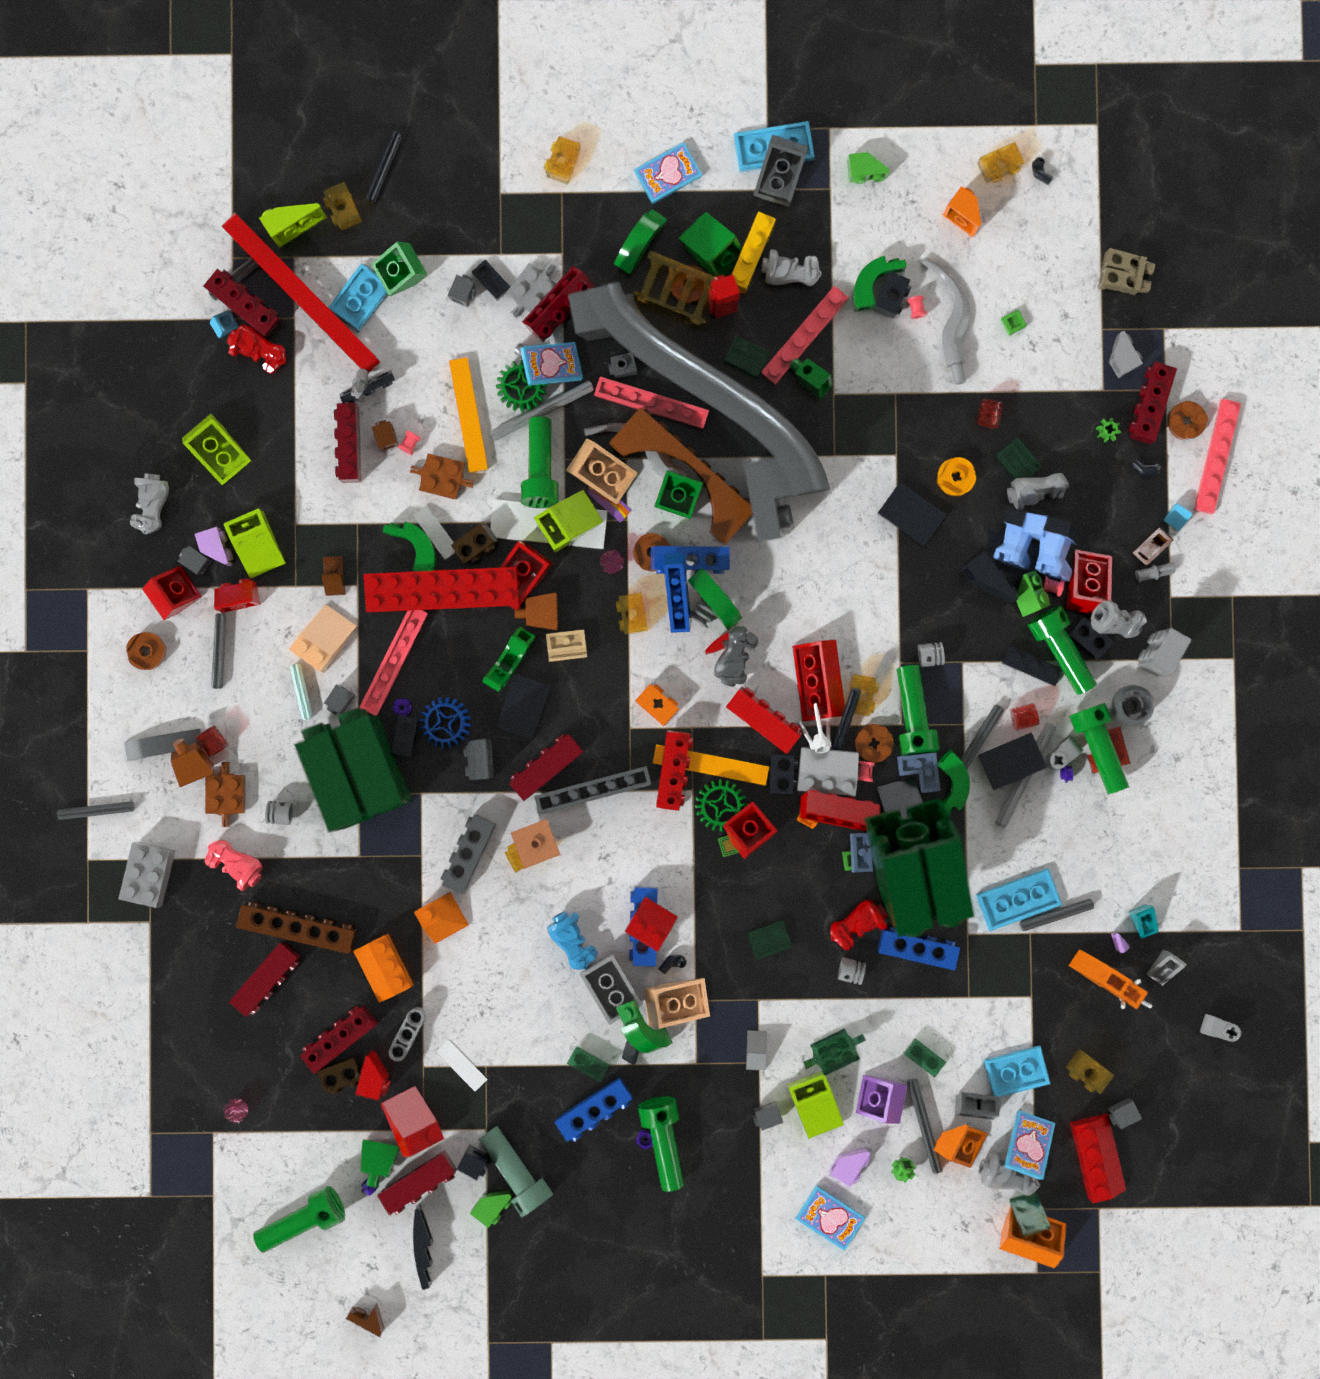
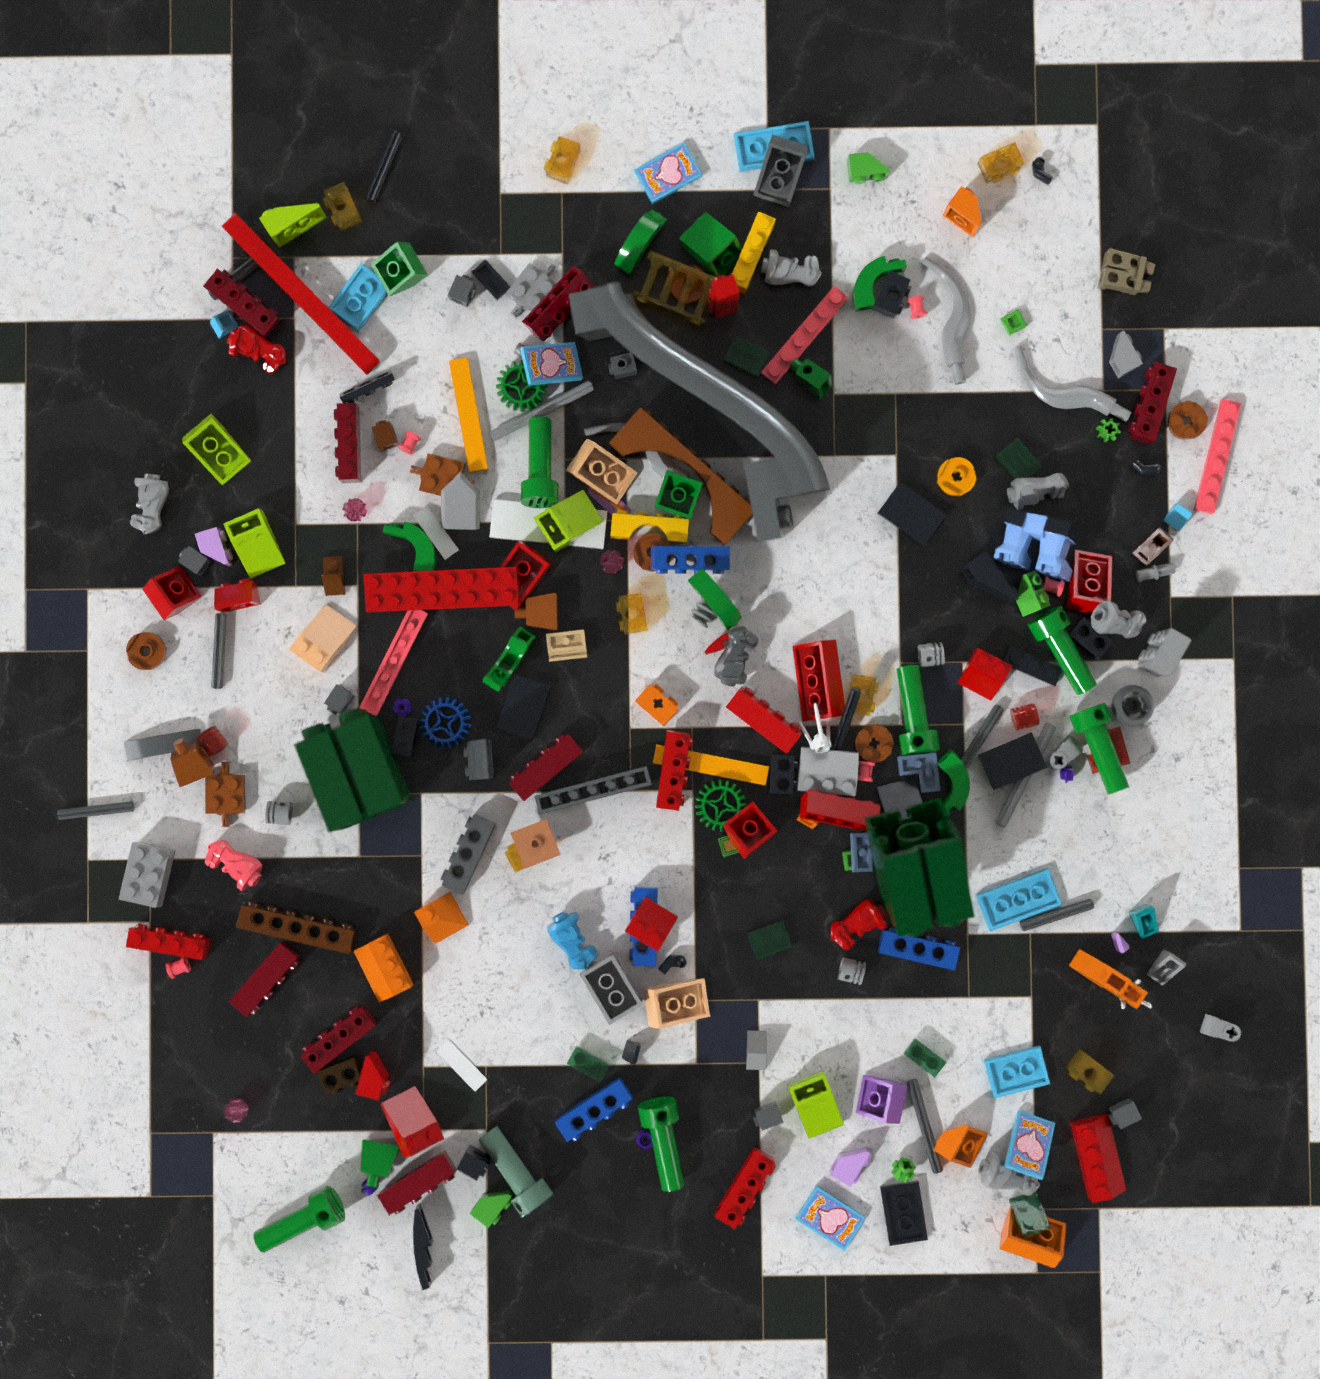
light aqua axle [290,664,313,720] -> none
reddish brown slope [346,1303,385,1337] -> none
light grey axle [351,369,368,399] -> none
light grey beam [389,1007,426,1061] -> none
dark brown brick [451,523,499,565] -> none
coral plate [594,377,709,429] -> none
green arch [616,999,673,1053] -> none
blue brick [664,553,691,633] -> none
clear green plate [803,1028,866,1076] -> none
dark grey brick [955,1092,1000,1120] -> none
clear red piece [976,399,1004,428] -> none
none -> red brick [126,924,211,960]
none -> coral bush [165,957,191,979]
none -> clear pink gear [342,498,367,522]
none -> light grey tile [441,472,480,530]
none -> yellow arch [611,510,689,544]
none -> red brick [714,1146,776,1229]
none -> black tile [880,1181,928,1246]
none -> red slope [957,648,1012,701]
none -> light grey animal [1014,346,1132,422]

